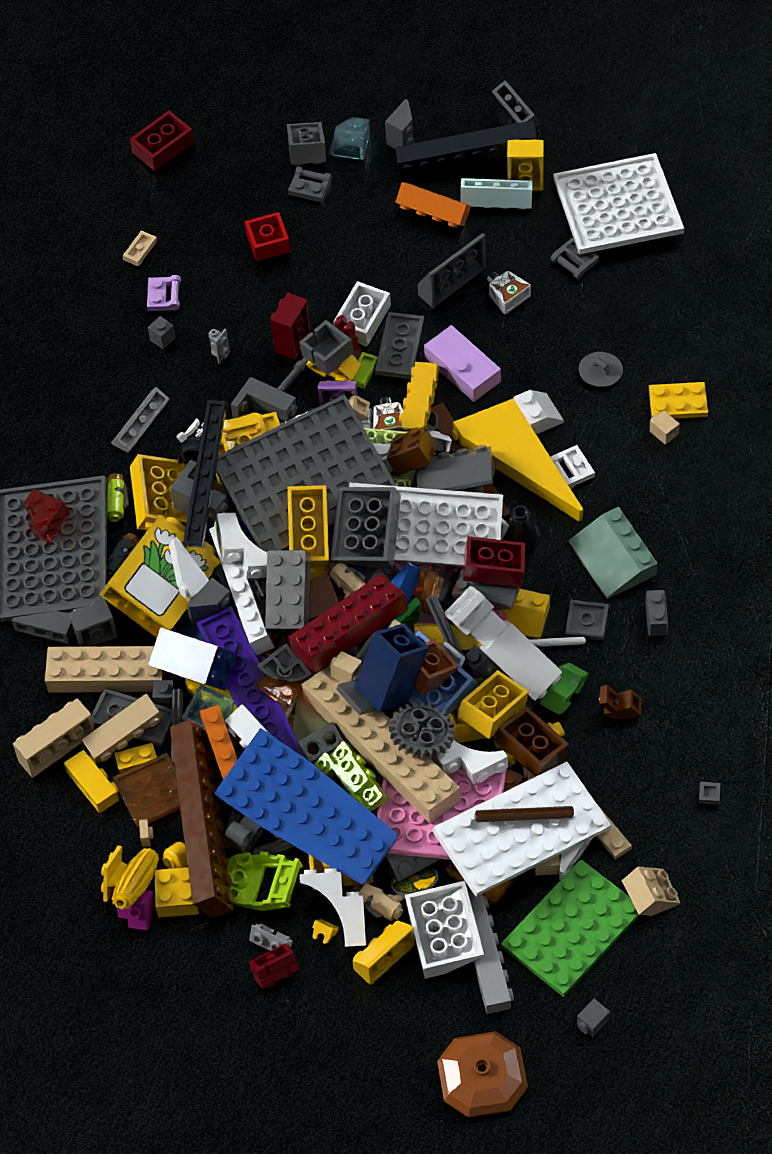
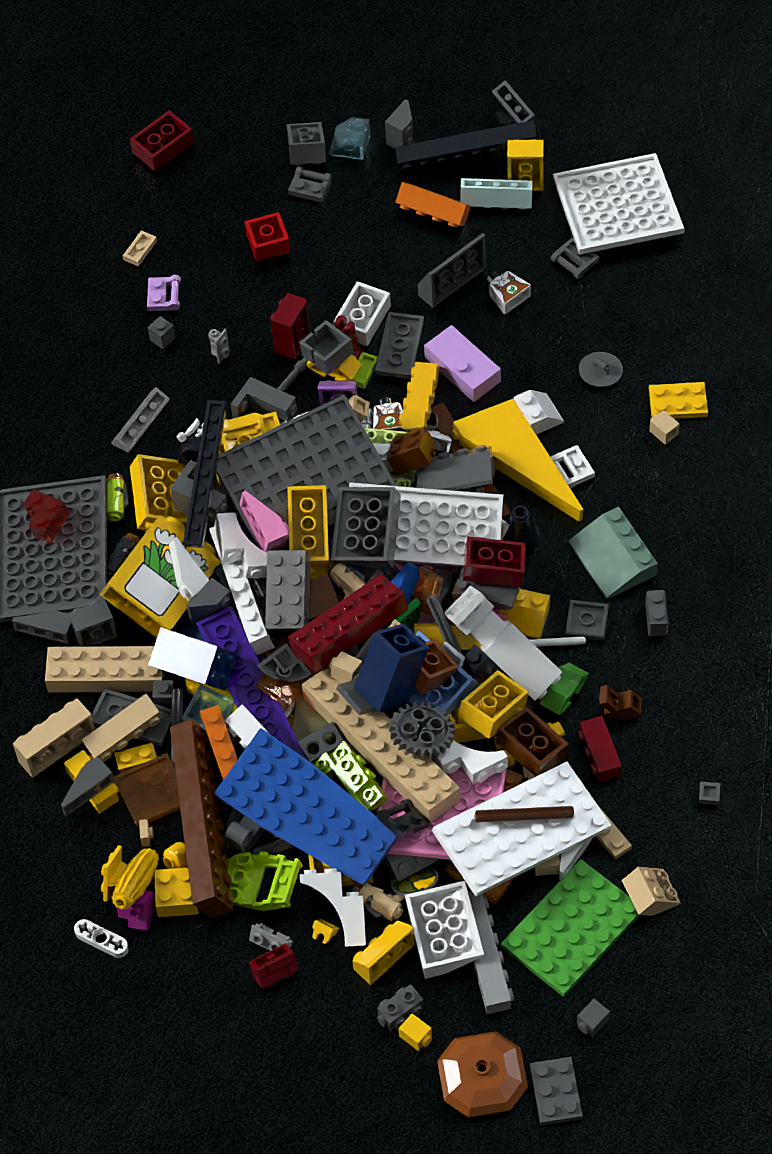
none -> dark grey slope [61,756,114,816]
none -> white beam [74,919,128,958]
none -> bright pink slope [240,491,290,552]
none -> black plate [377,798,430,839]
none -> dark grey brick [377,984,424,1031]
none -> yellow brick [399,1014,432,1051]
none -> dark grey plate [530,1057,583,1126]
none -> dark red brick [577,716,622,782]

